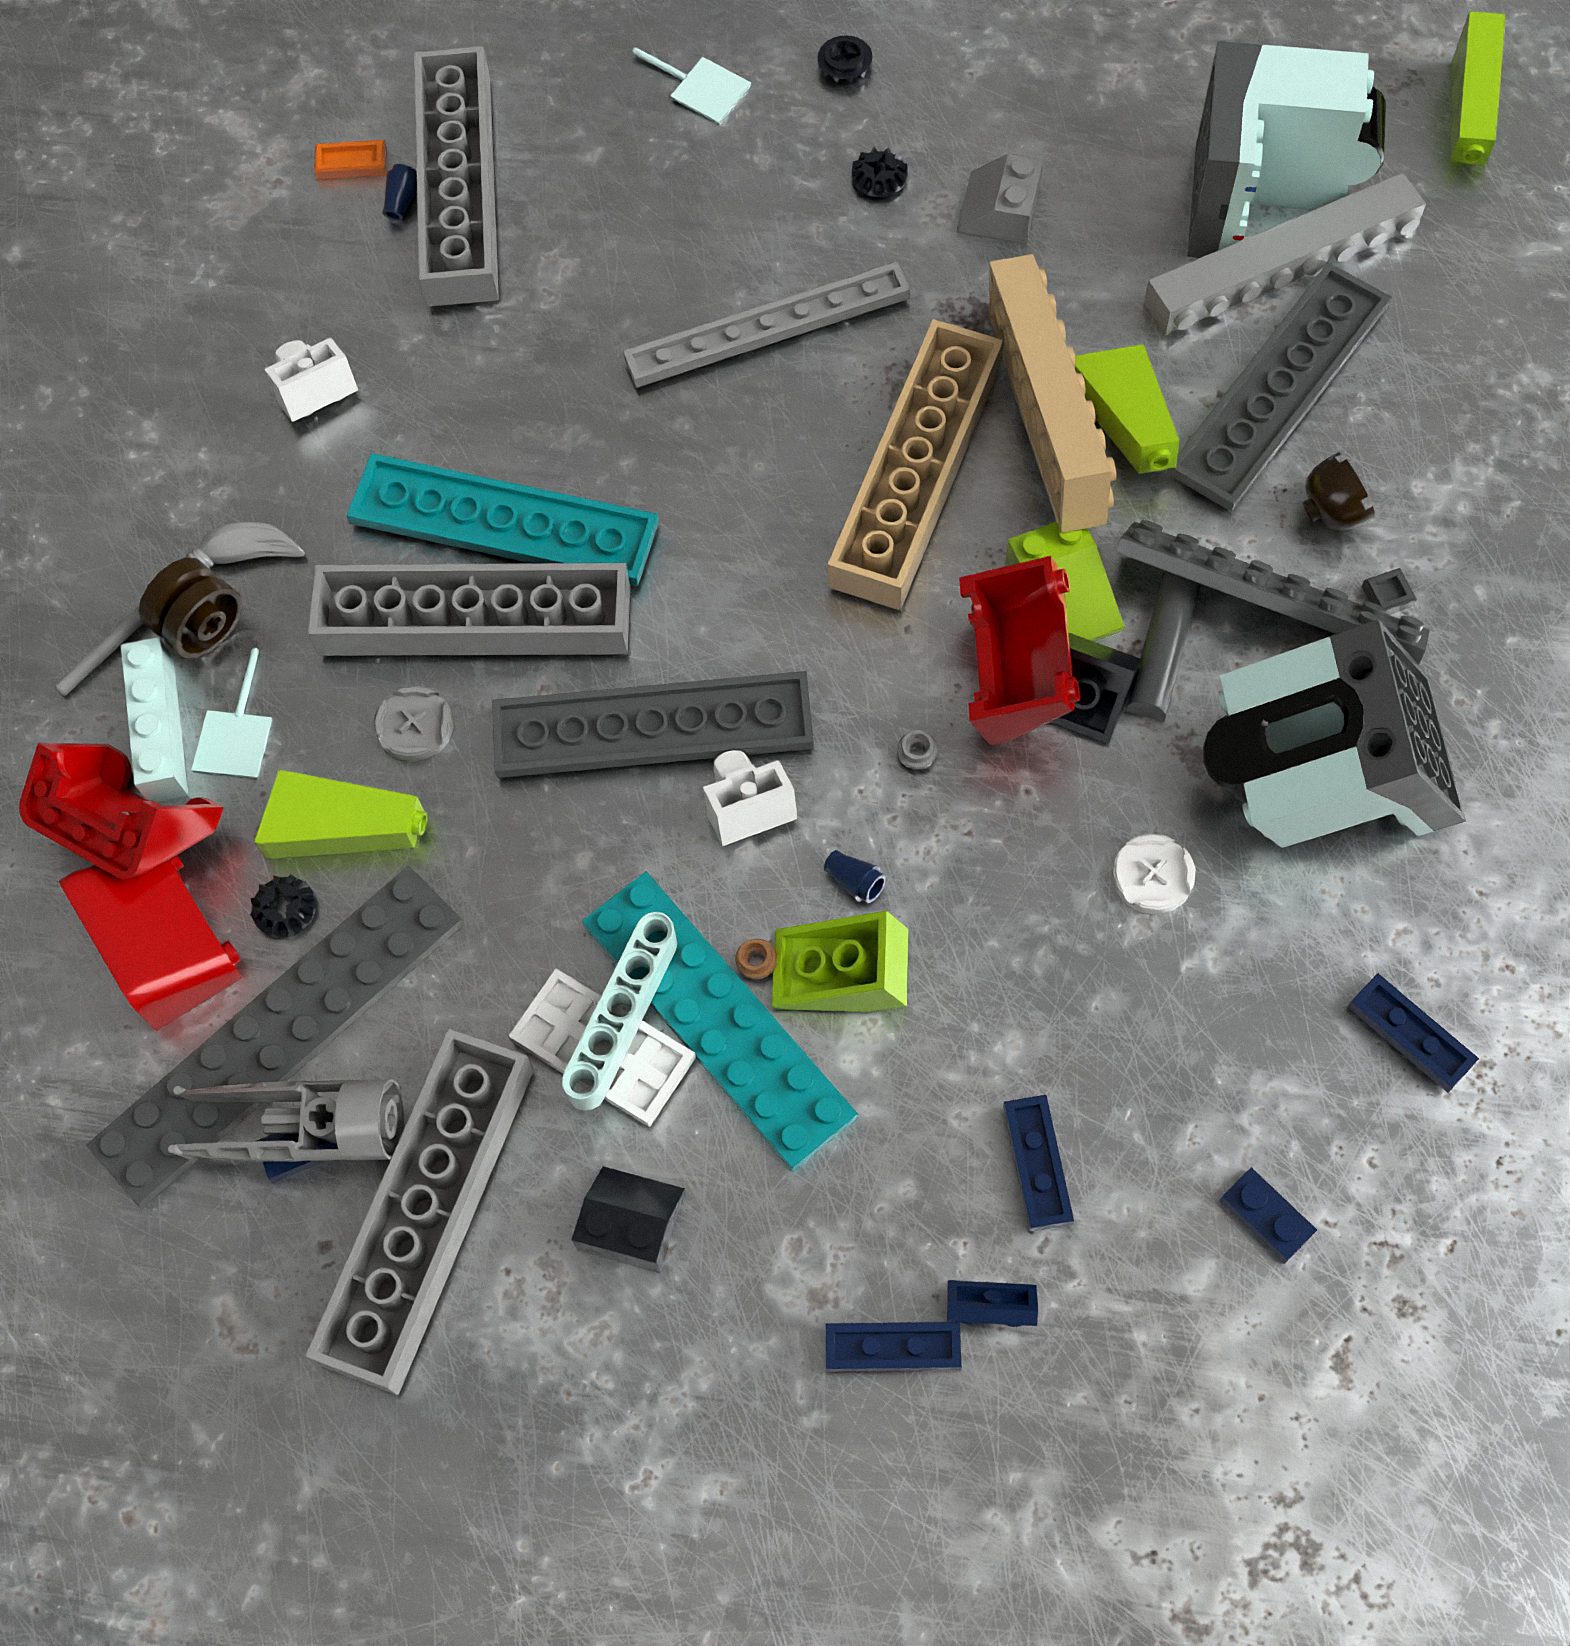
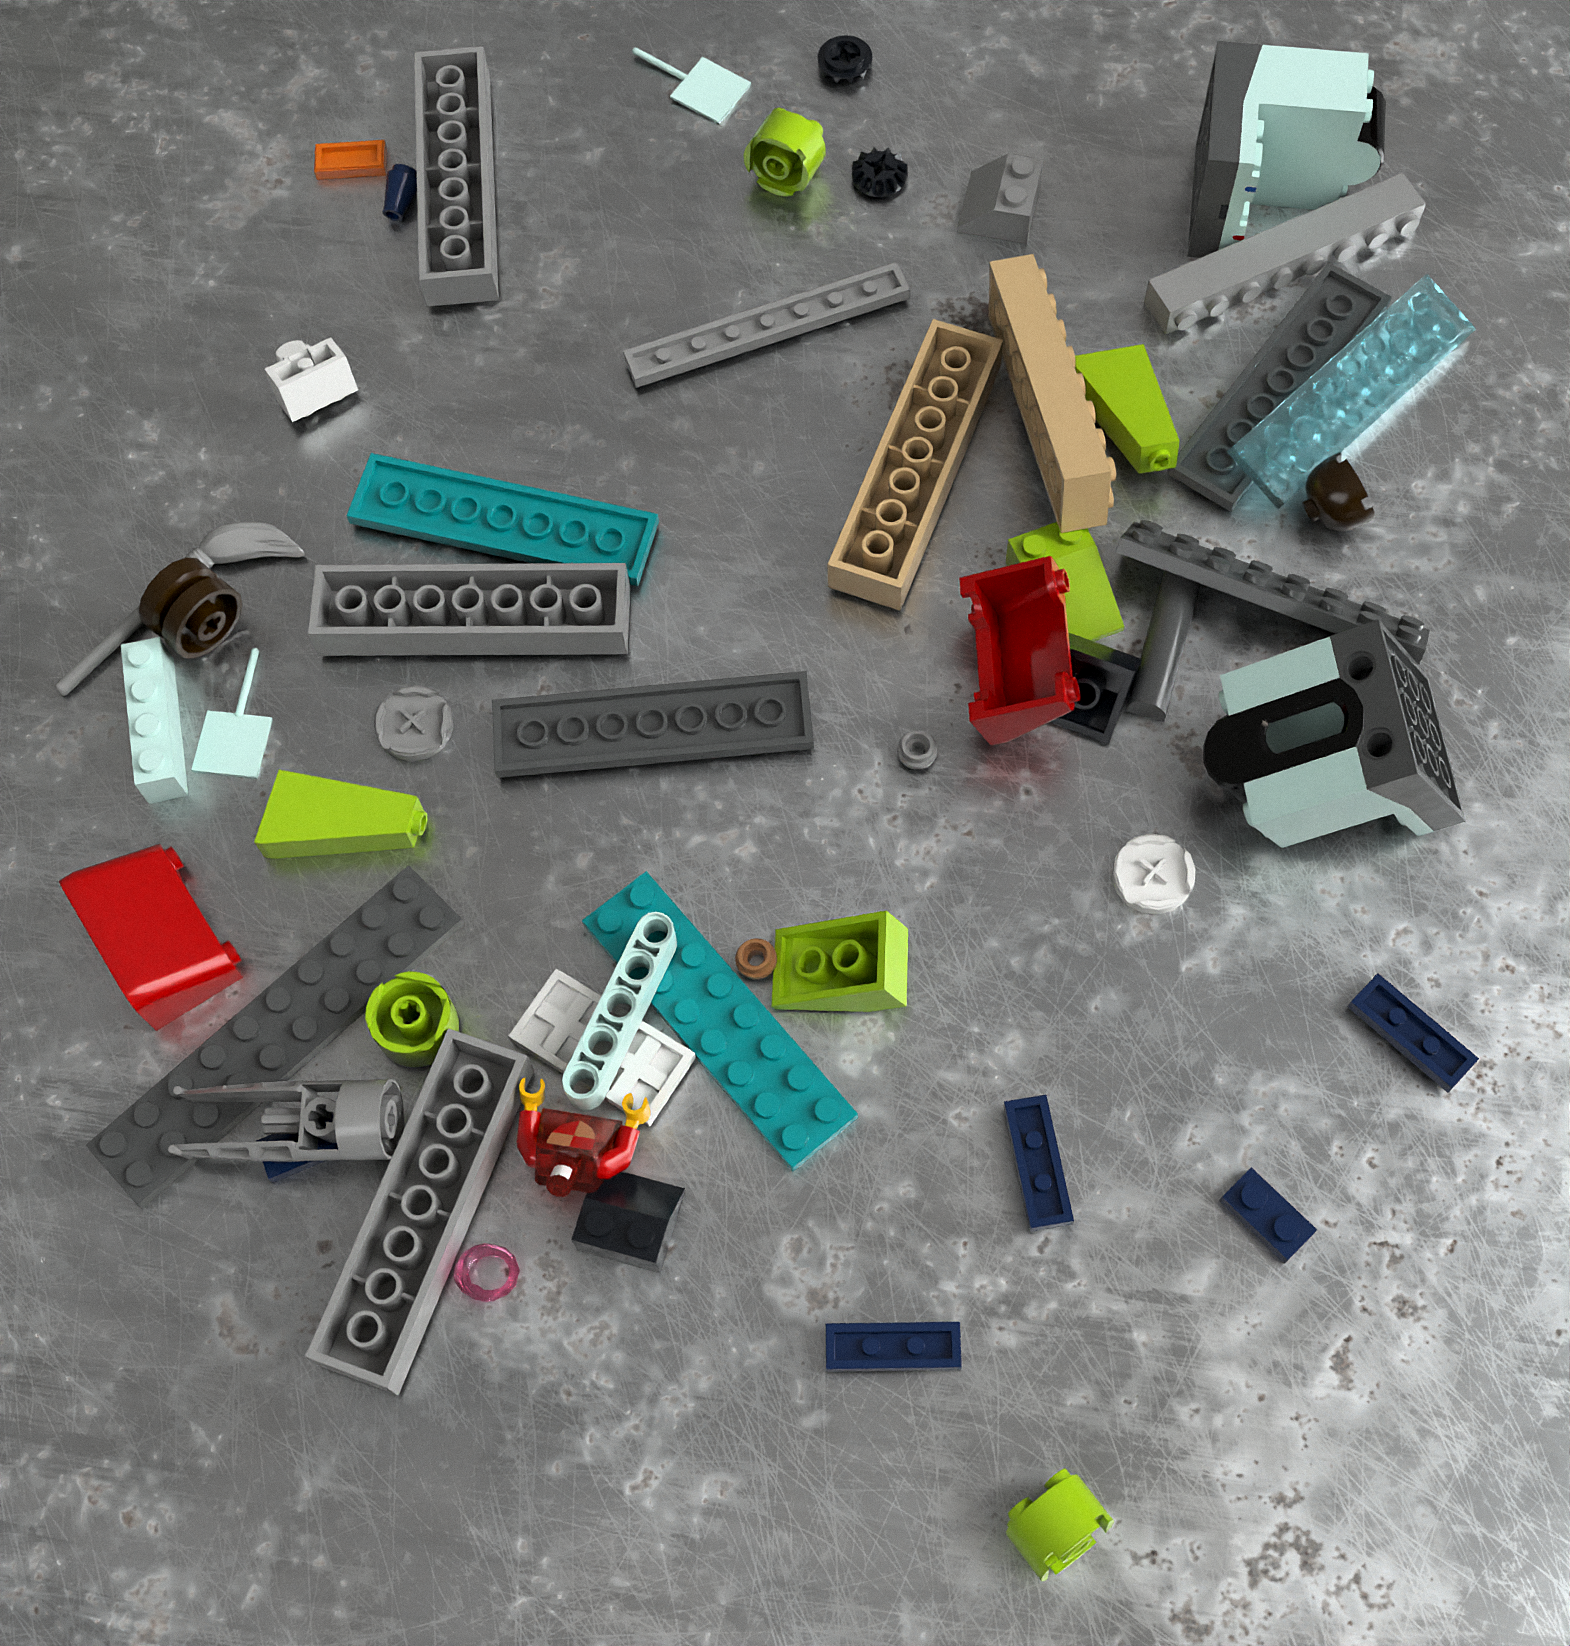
red windscreen [19,743,224,879] -> none
black gear [250,874,316,938] -> none
white brick [703,750,797,846] -> none
dark blue cone [824,850,886,903] -> none
dark blue plate [947,1280,1038,1327] -> none
dark grey tile [1362,568,1417,615] -> none
lime slope [1450,11,1506,164] -> none
none -> lime brick [365,971,459,1067]
none -> clear pink piece [453,1243,520,1302]
none -> torso [517,1077,651,1197]
none -> lime brick [743,107,826,197]
none -> lime brick [1005,1468,1114,1582]
none -> clear light blue plate [1227,274,1476,509]

